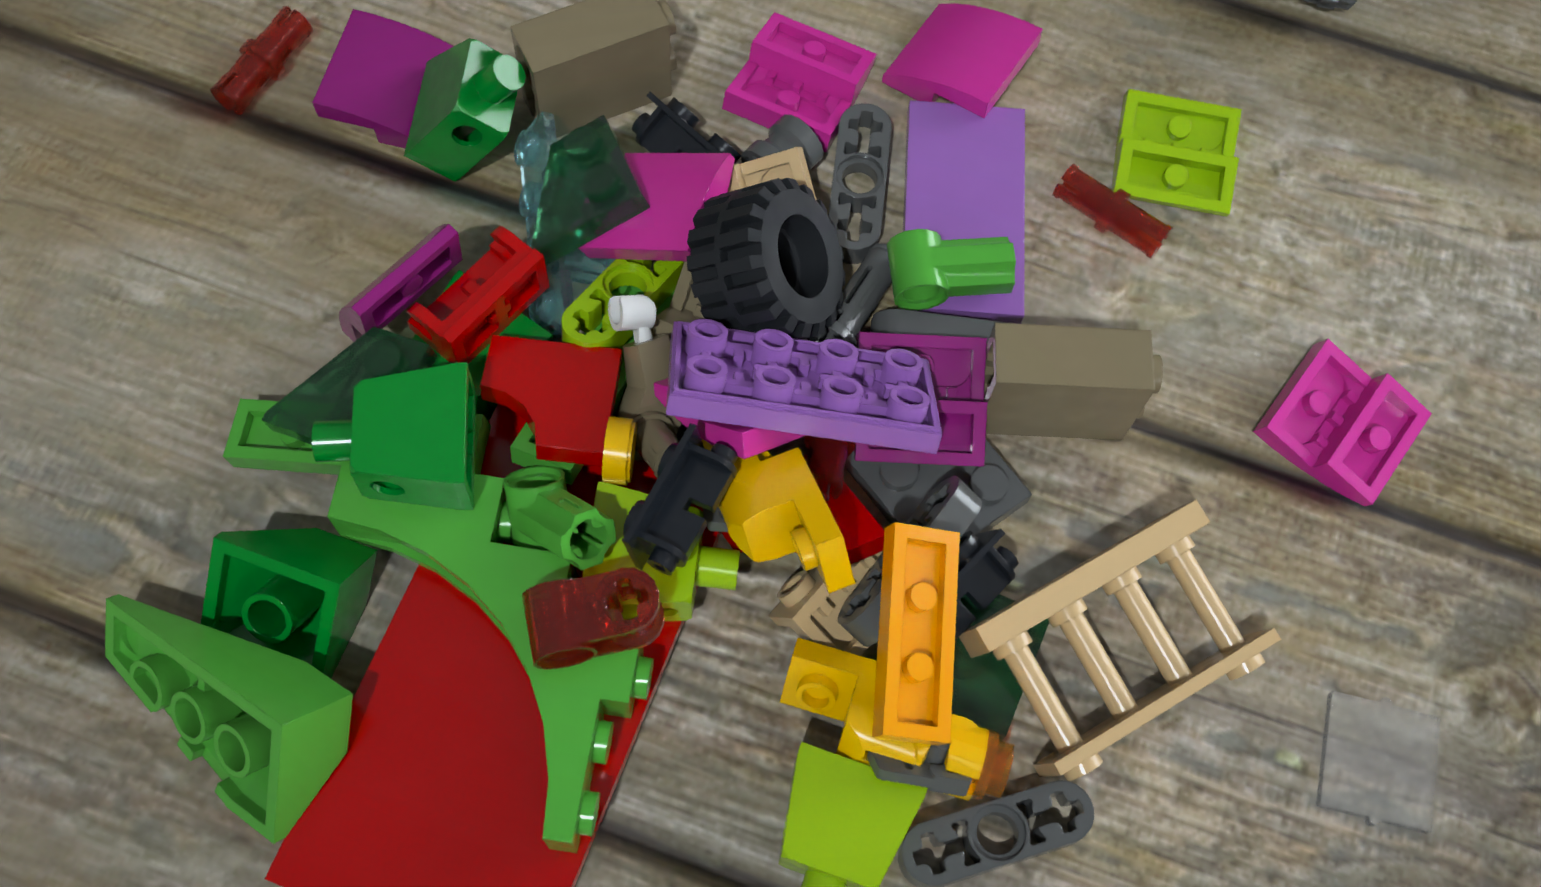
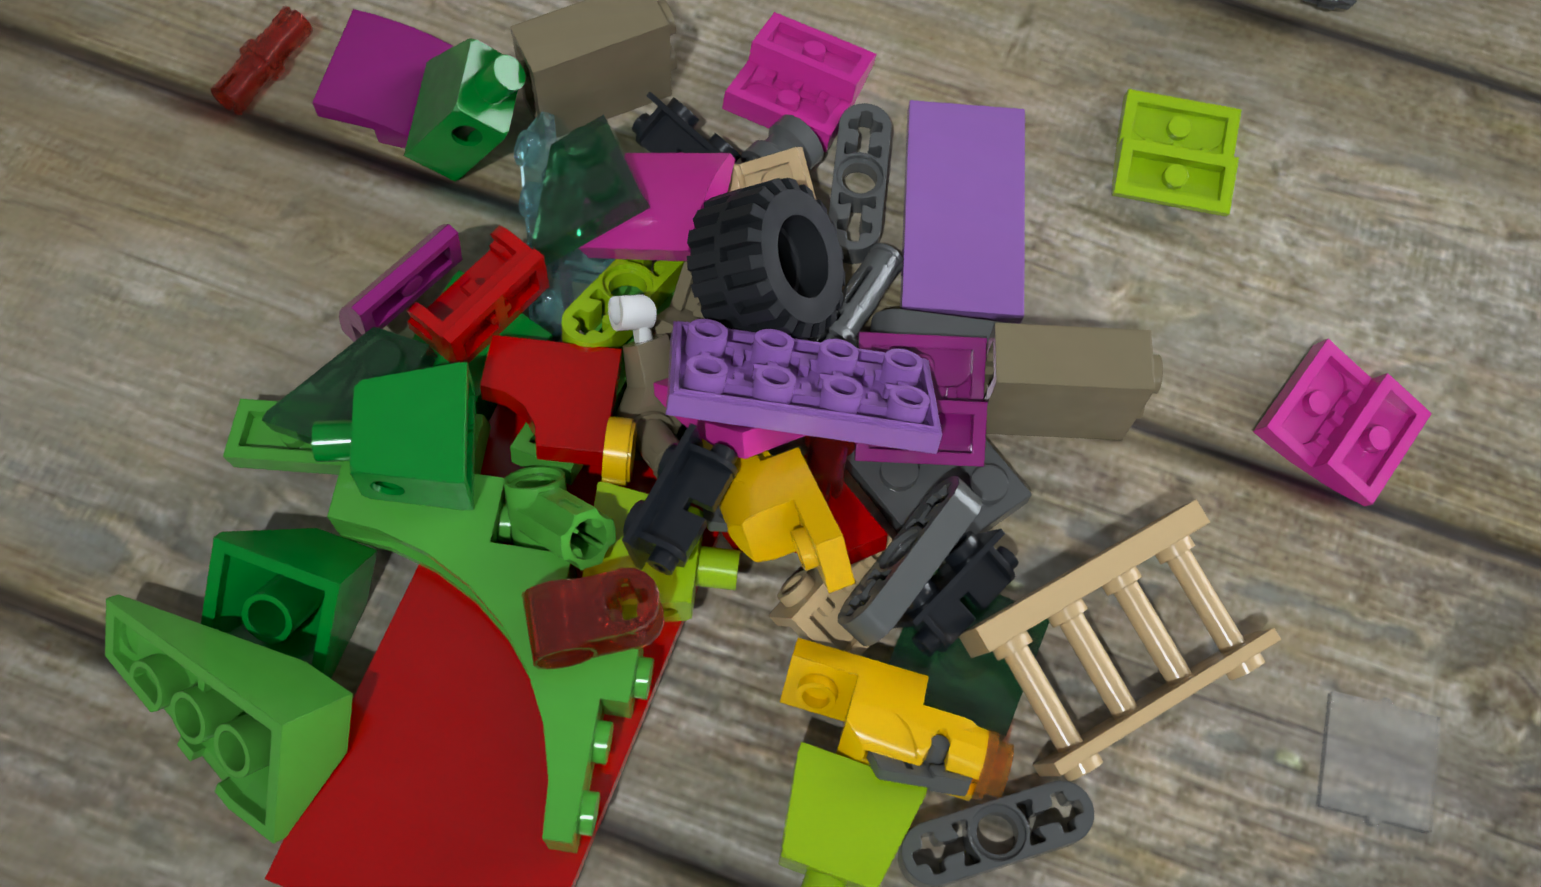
light orange plate [872,522,960,746] -> none
dark pink slope [882,3,1043,118] -> none
bright green piece [887,229,1016,310] -> none
clear red pin [1052,164,1173,259] -> none

